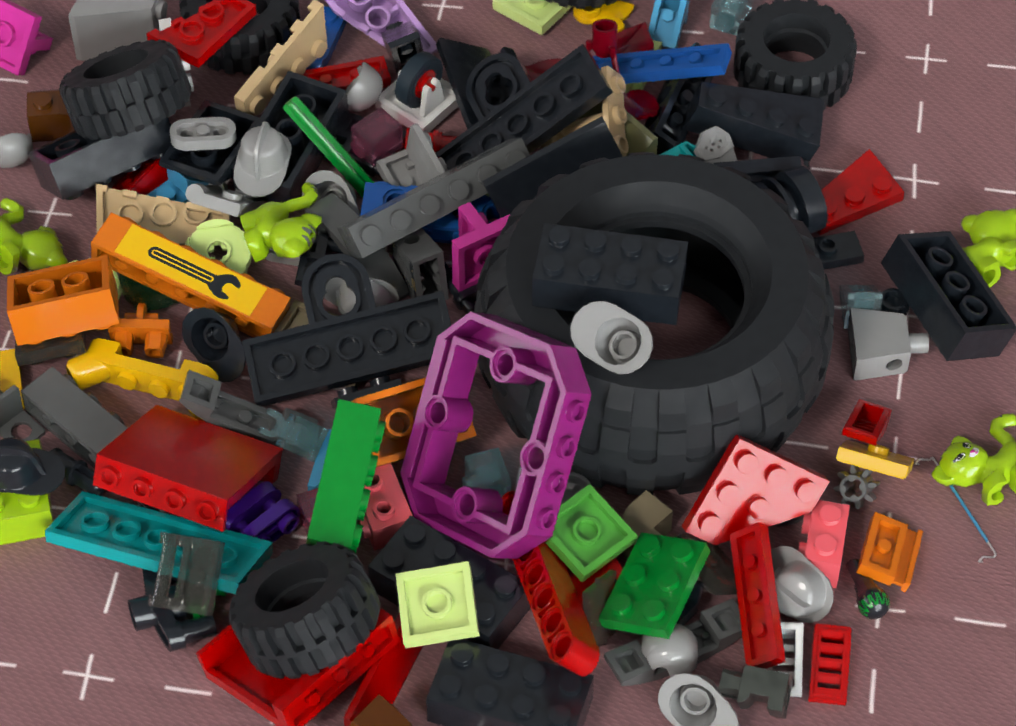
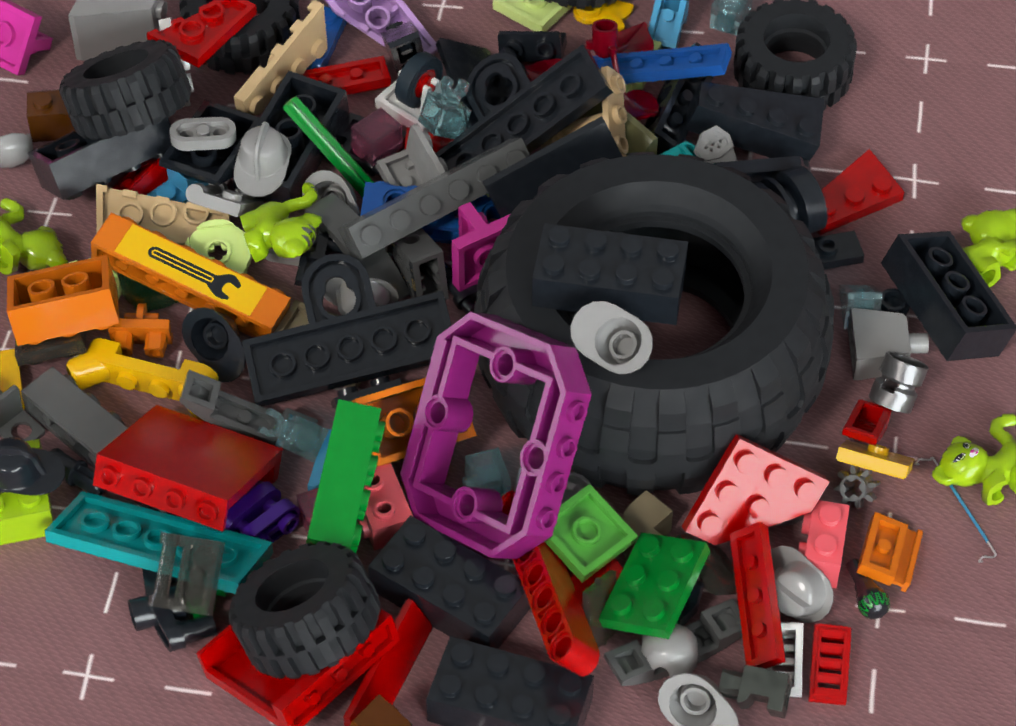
light grey hair [346,62,383,112] -> none
yellowish green plate [396,561,480,648] -> none
none -> clear light blue brick [418,76,472,139]
none -> black bracket [498,31,567,62]
none -> flat silver wheel [869,351,929,414]

